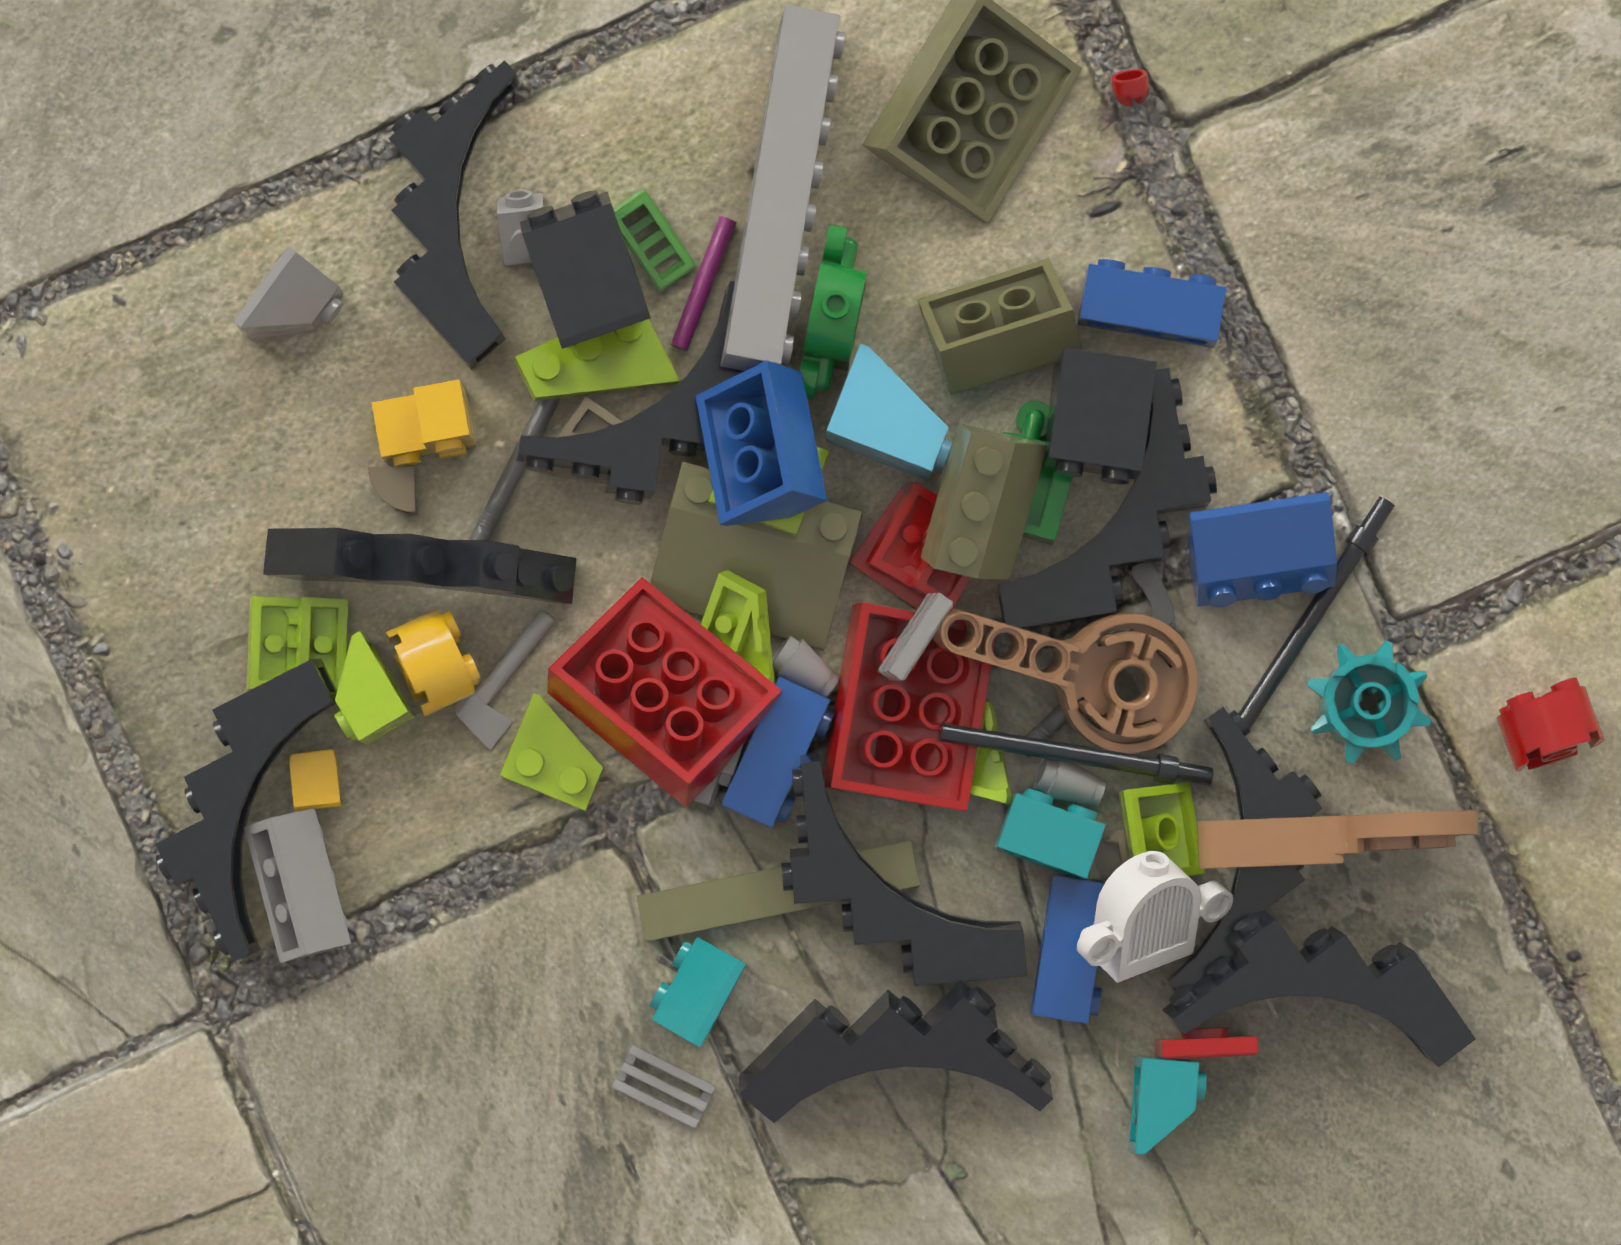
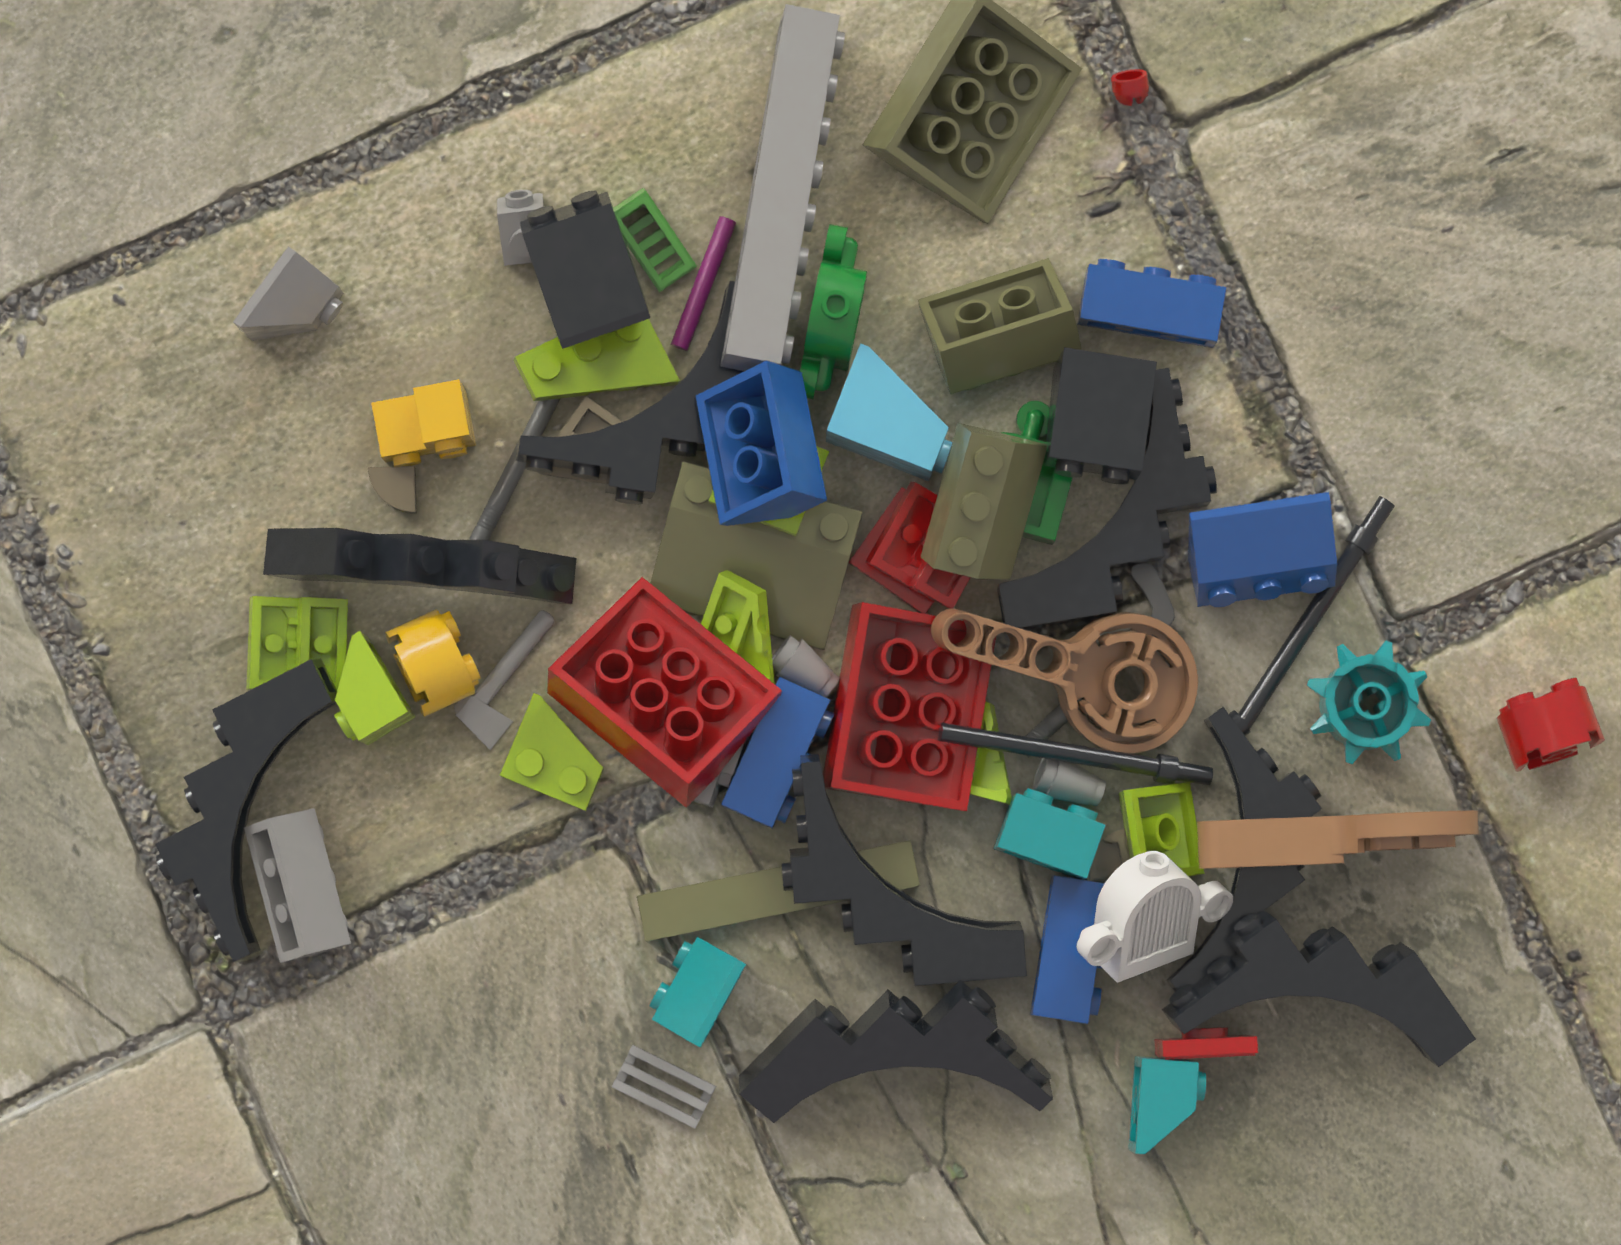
yellow slope [289,749,341,811] -> none
black arch [389,60,520,370] -> none
light grey tile [877,593,953,681] -> none

